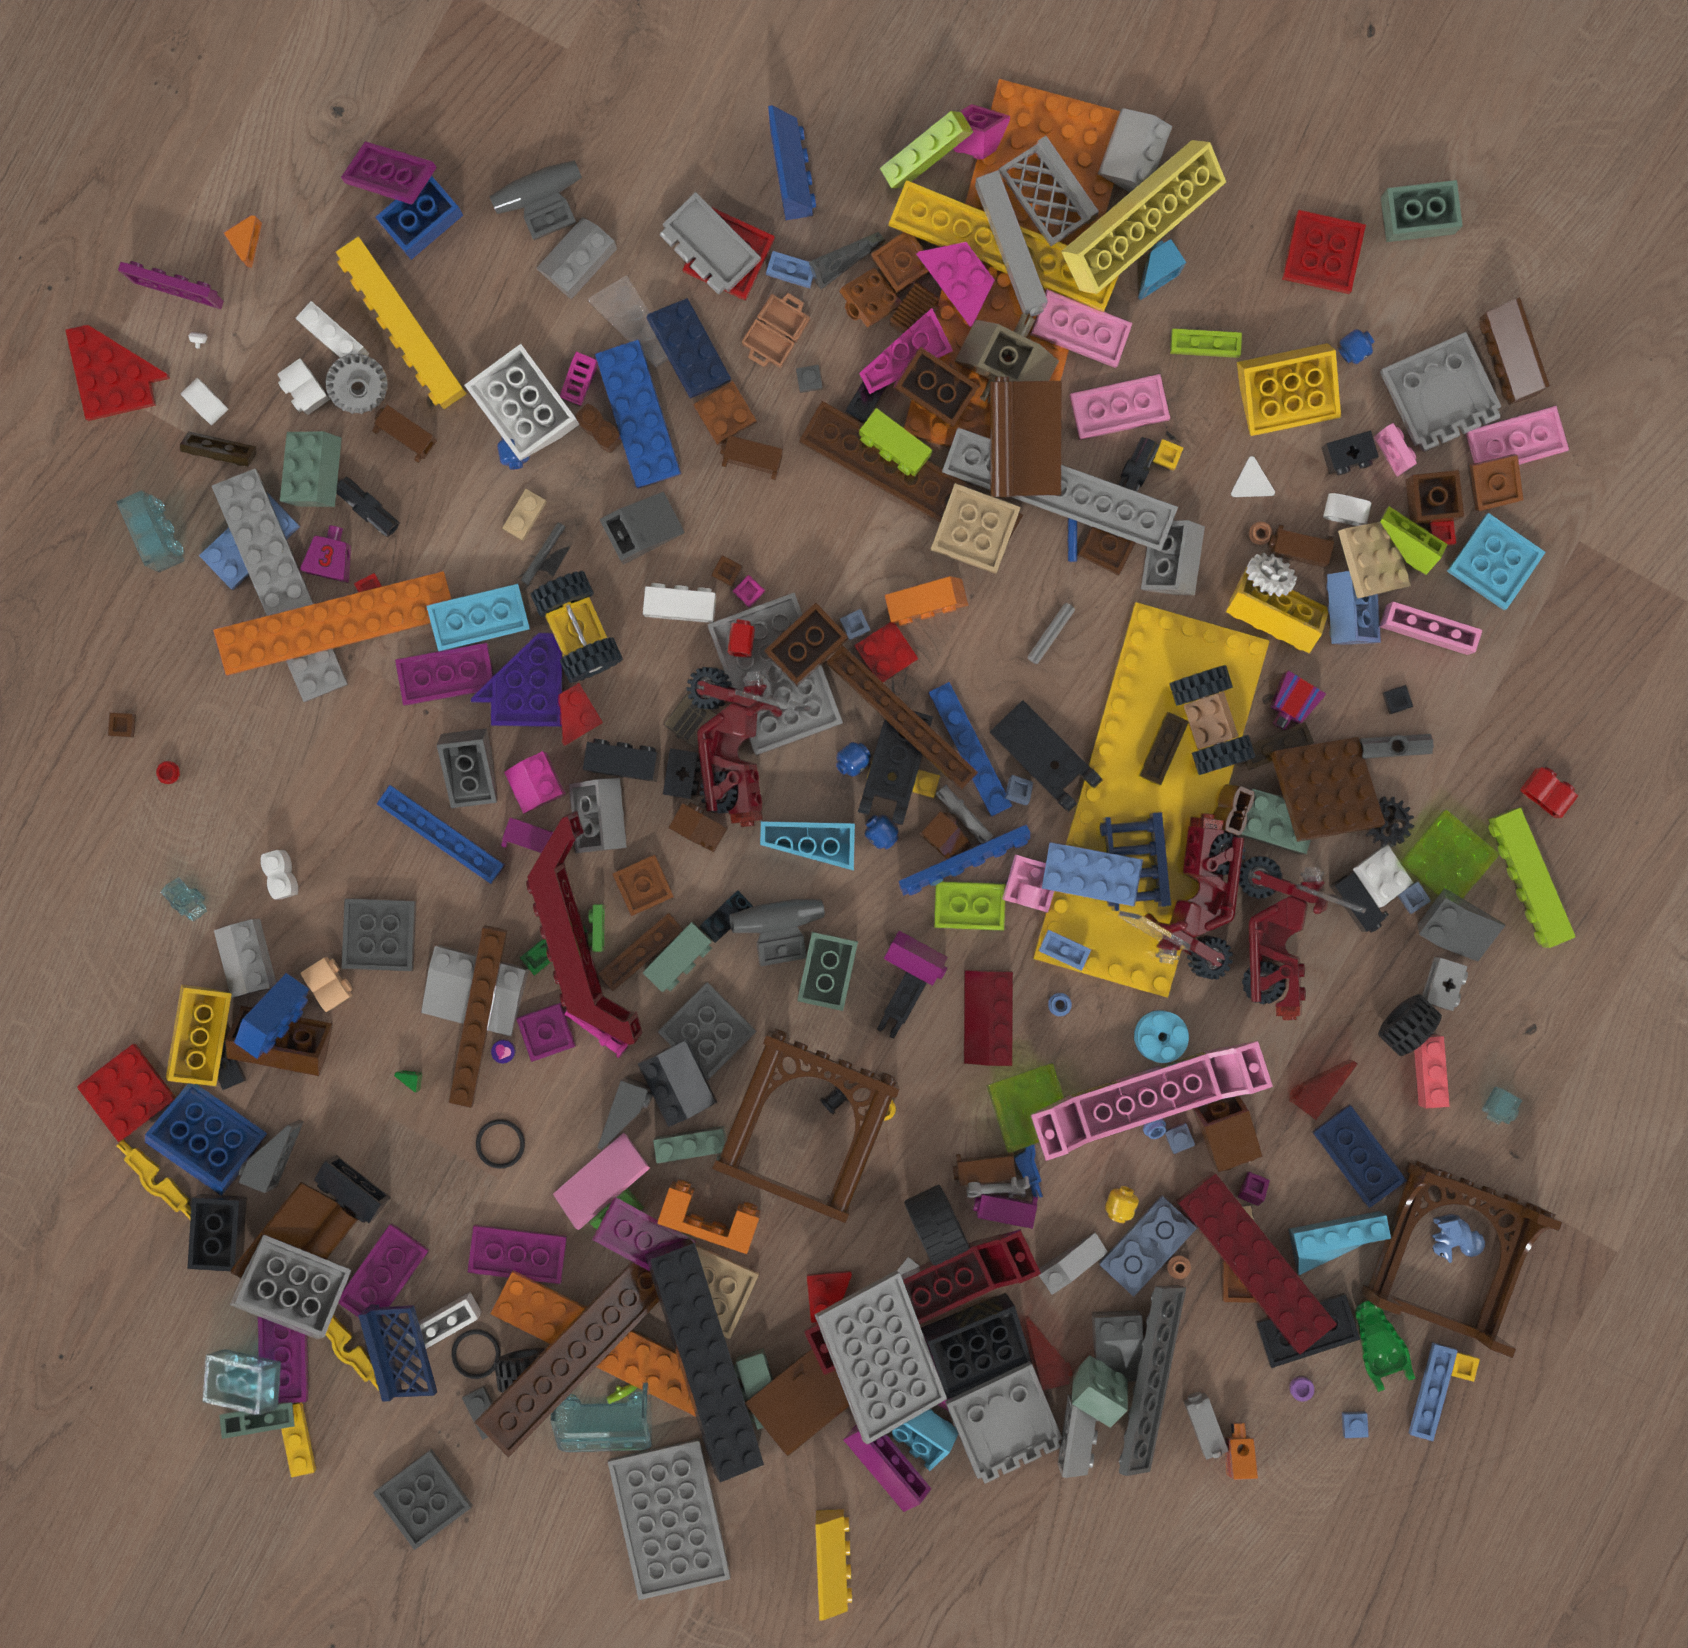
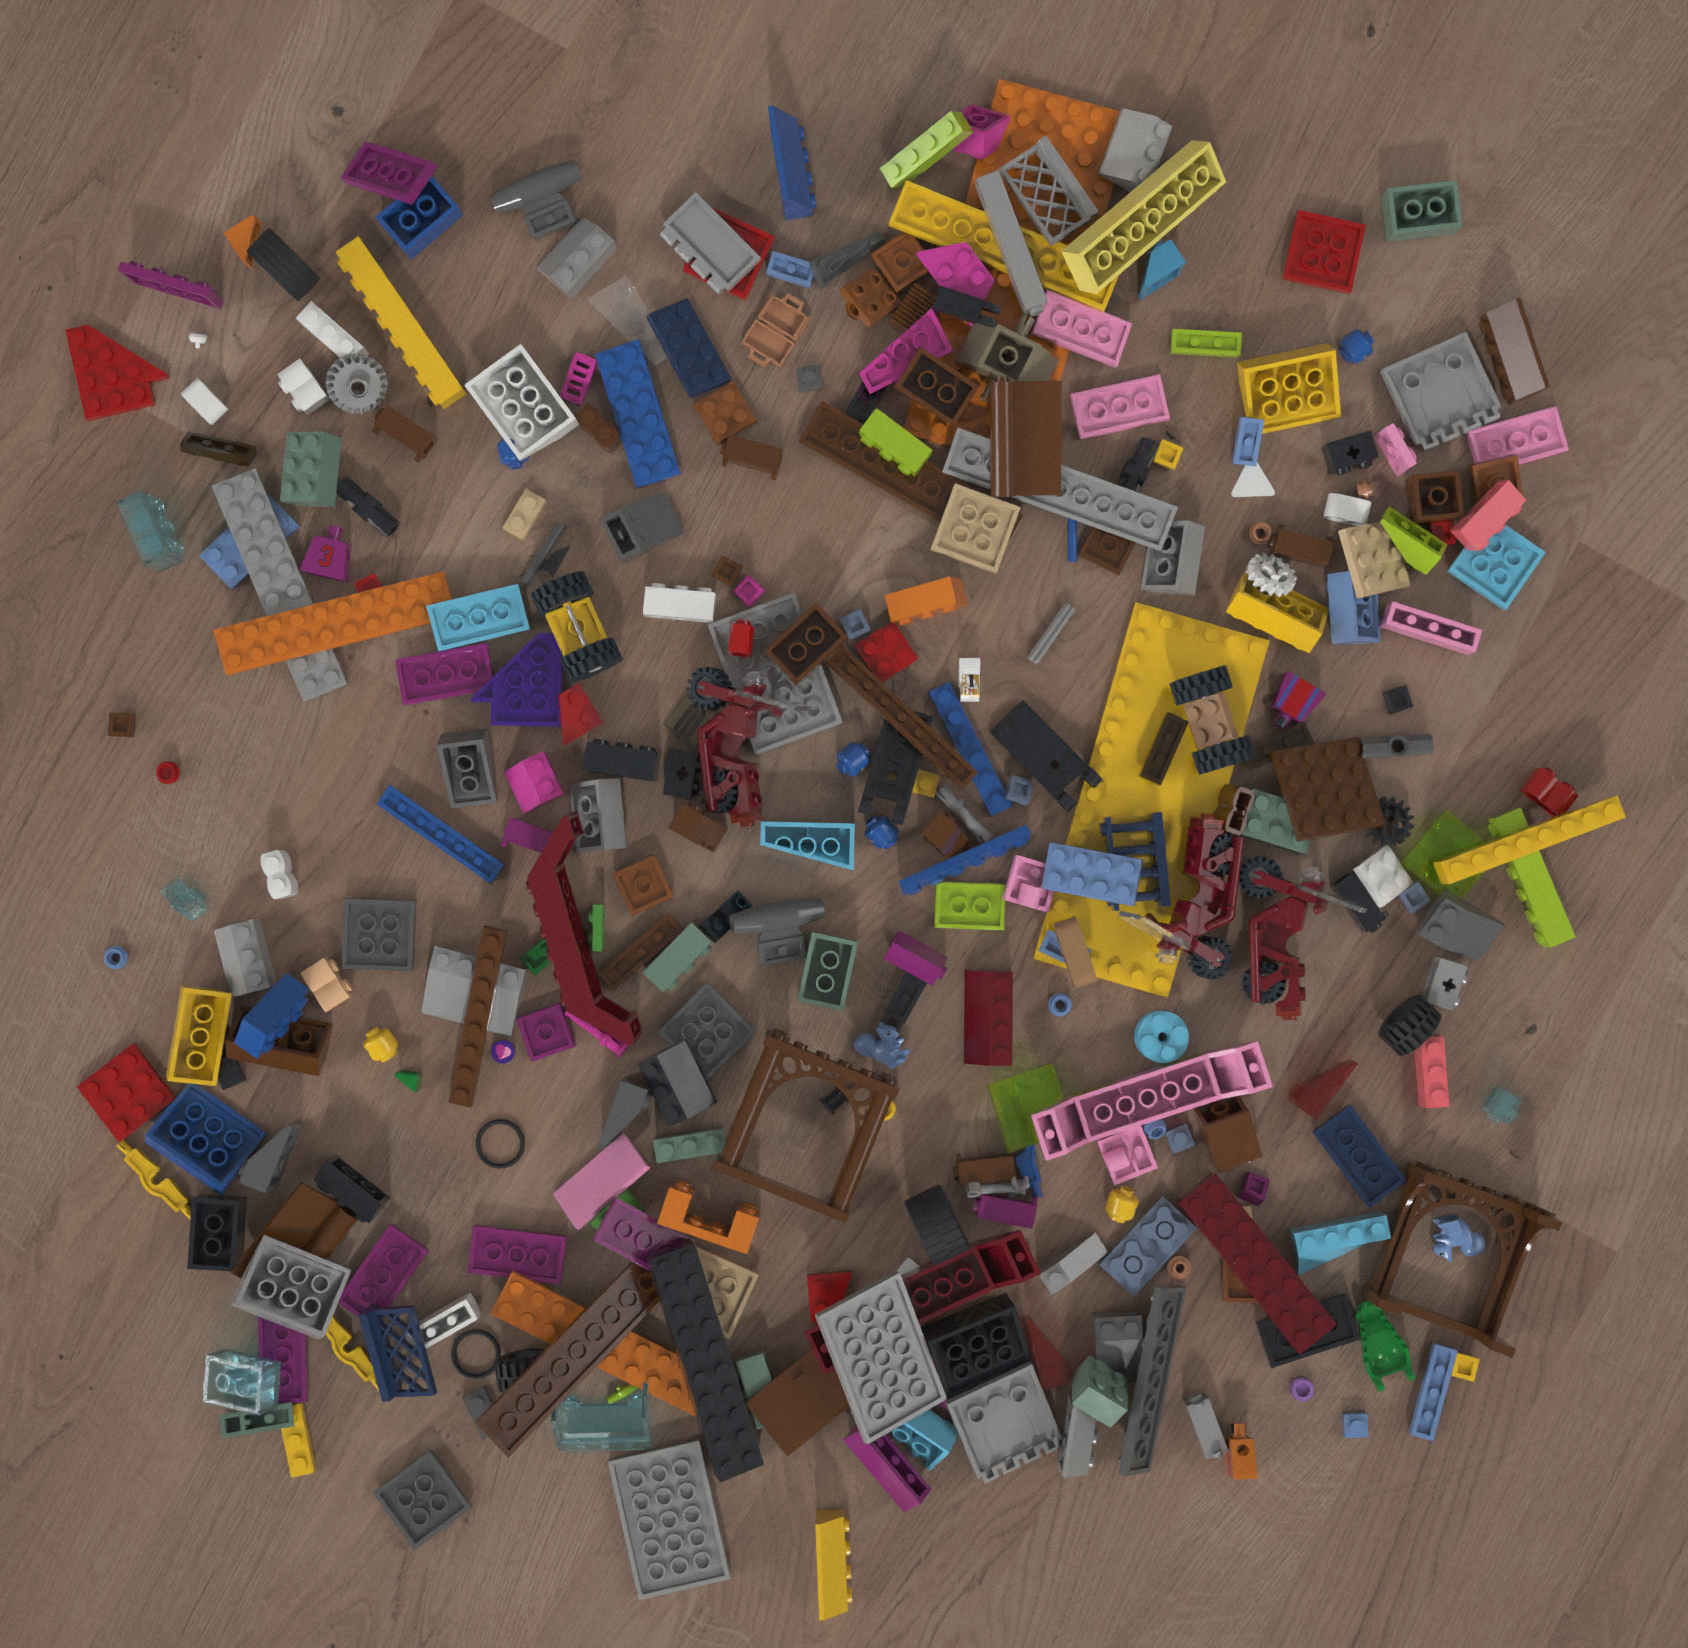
none -> medium blue plate [104,946,128,969]
none -> black tyre [246,228,320,301]
none -> yellow head [363,1026,398,1062]
none -> medium blue animal [854,1022,911,1069]
none -> black hinge [933,286,1002,328]
none -> white leg [958,658,980,702]
none -> medium nougat beam [1053,916,1097,989]
none -> bright pink plate [1096,1125,1158,1185]
none -> medium blue plate [1232,416,1264,466]
none -> nougat plate [1357,478,1373,501]
none -> yellow brick [1433,795,1626,884]
none -> coral brick [1450,480,1526,551]

